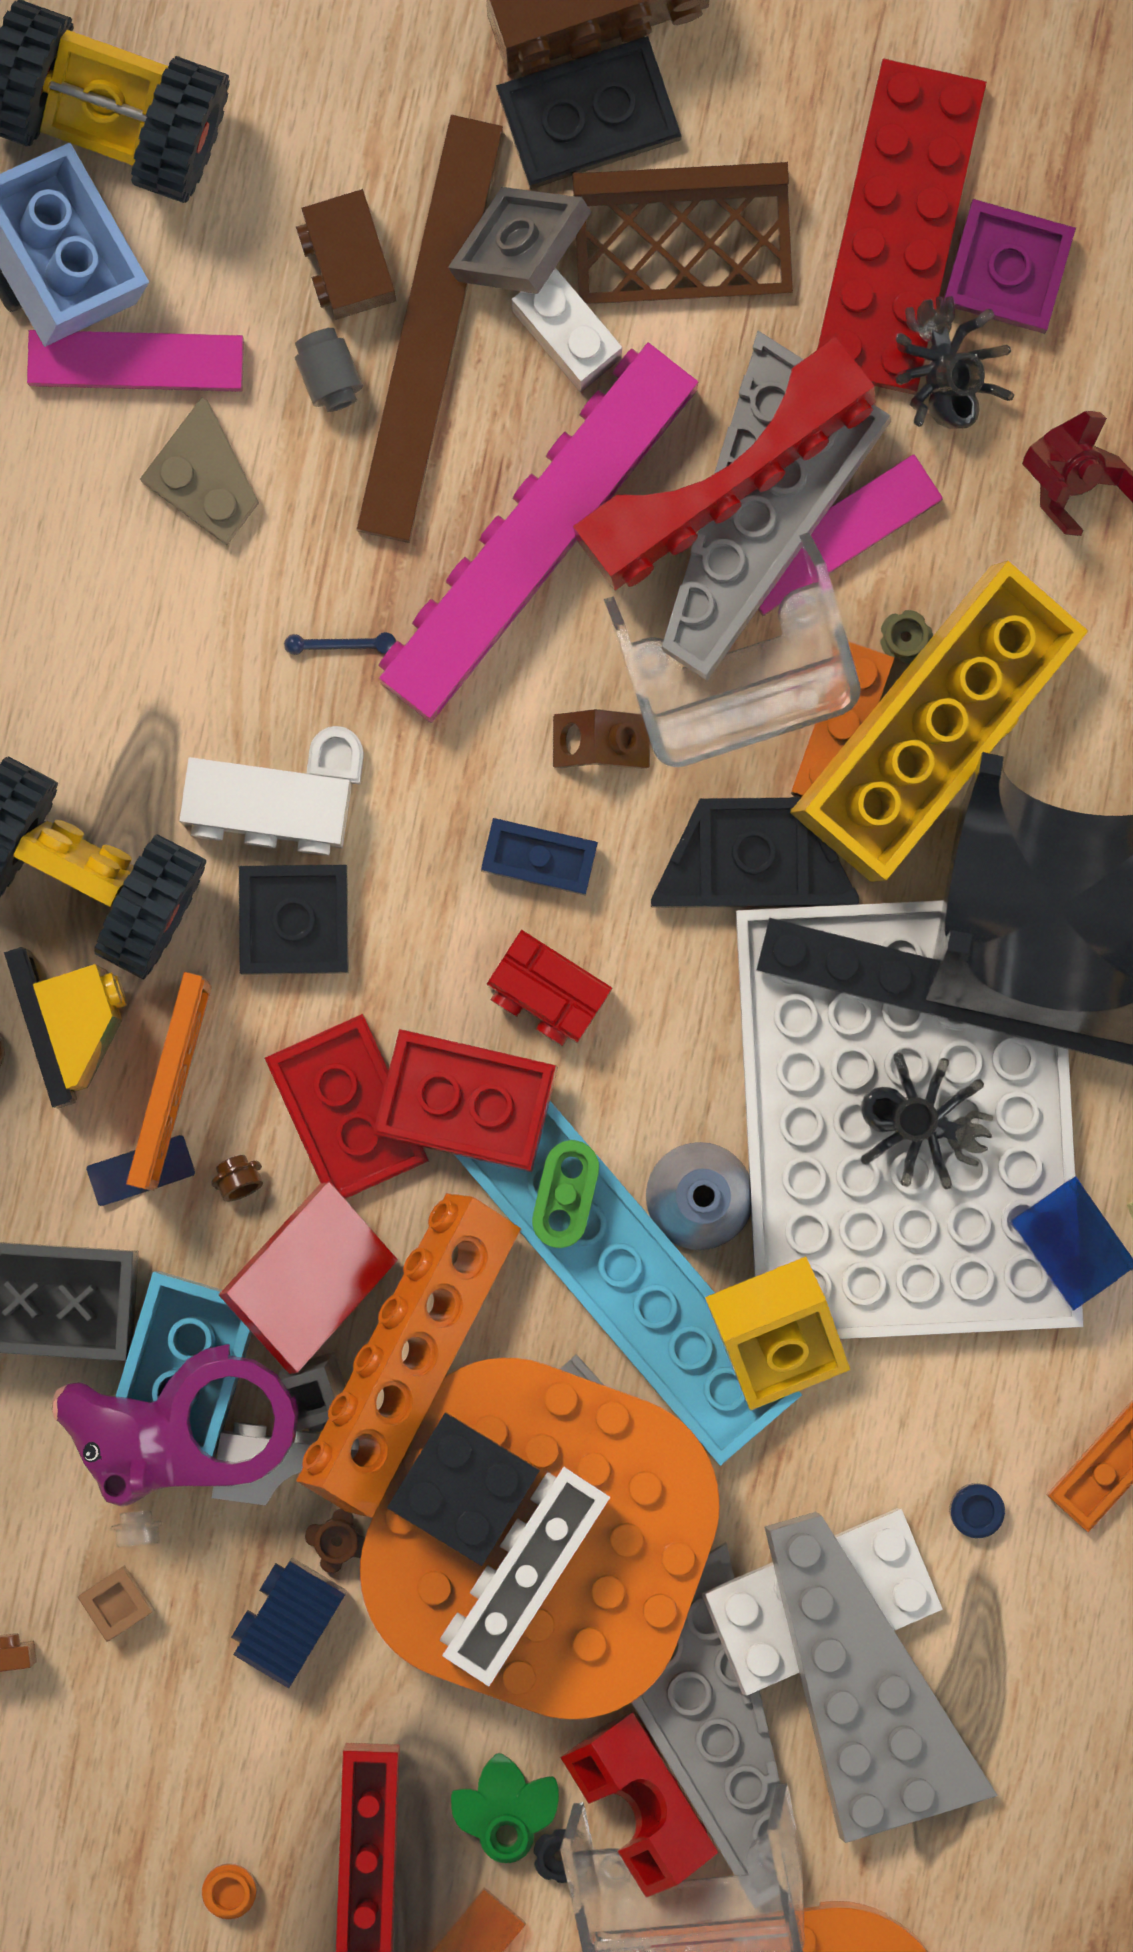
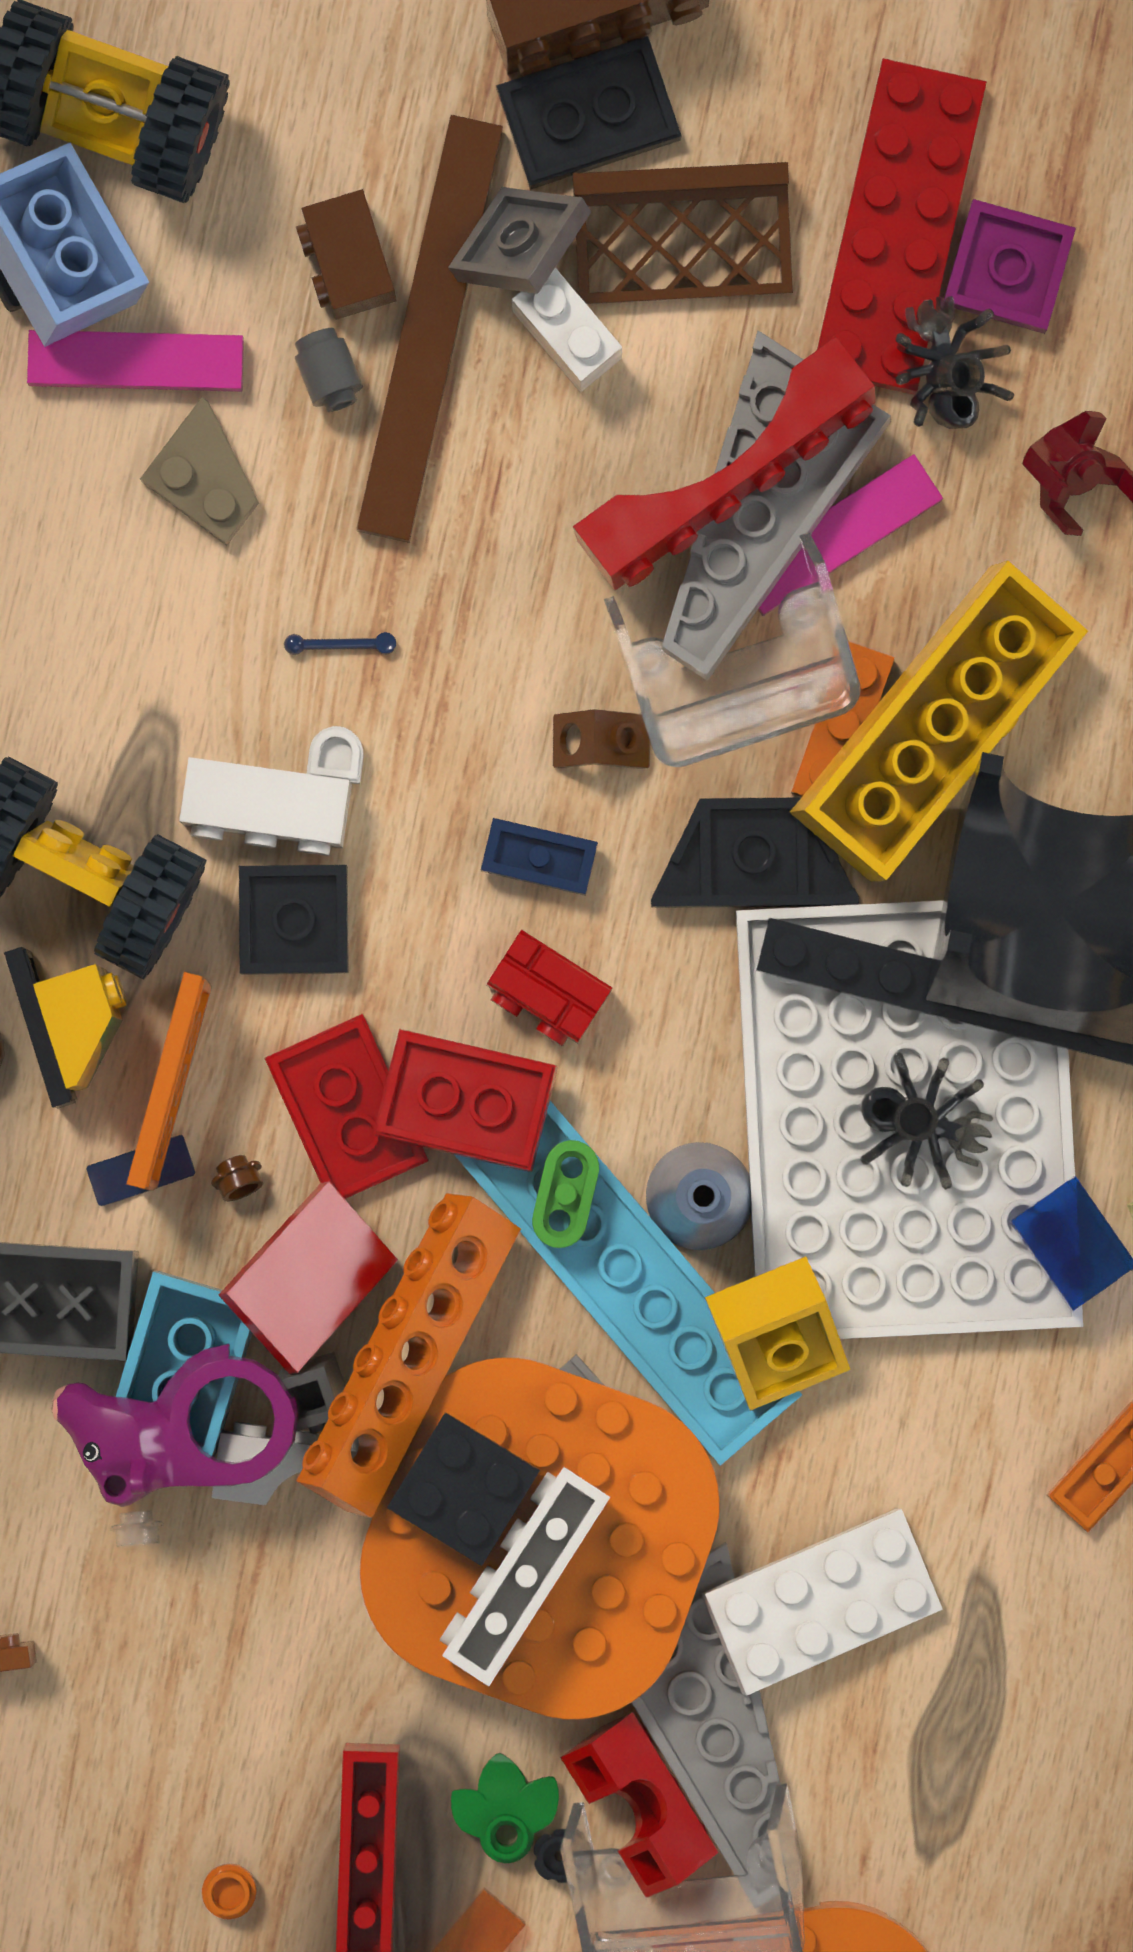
medium nougat plate [78,1565,154,1642] -> none
dark blue brick [231,1558,347,1688] -> none
reddish brown plate [305,1509,365,1573] -> none
dark pink brick [378,342,699,723] -> none
light grey wing [764,1512,998,1843] -> none
olive plate [880,610,933,663] -> none
dark blue tile [949,1483,1005,1538] -> none

